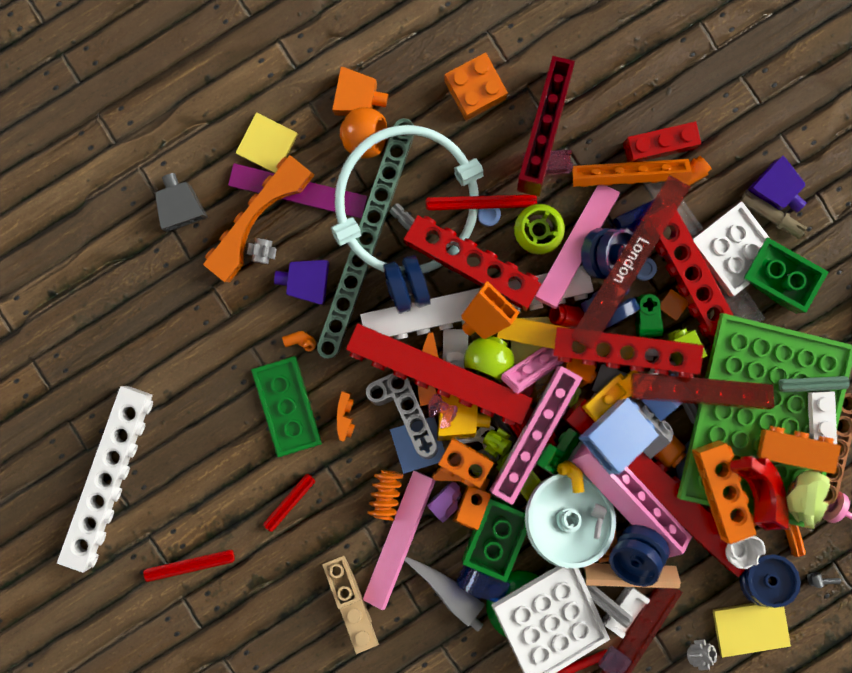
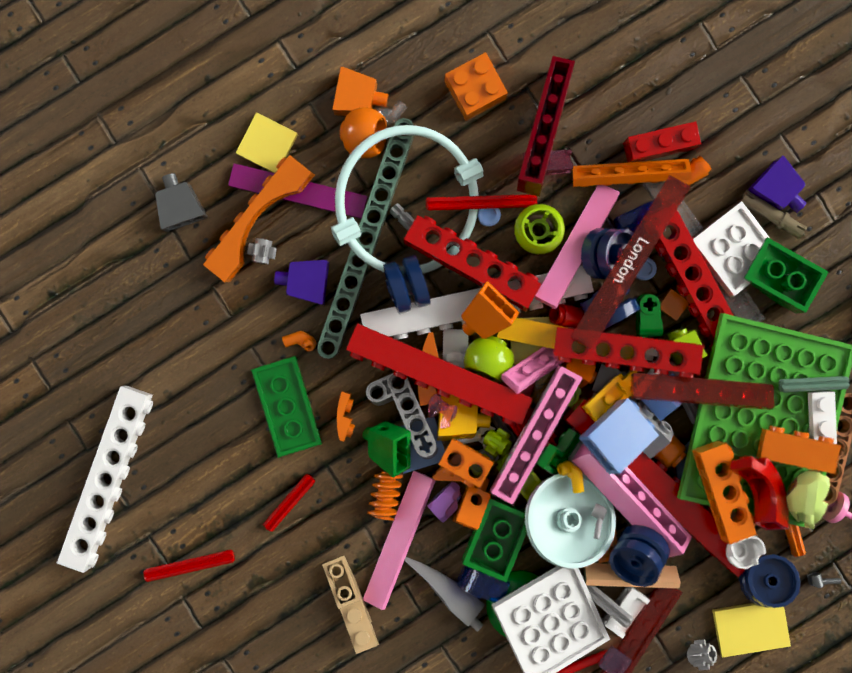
none -> green torso [362,421,411,478]
none -> clear arm [375,100,407,124]

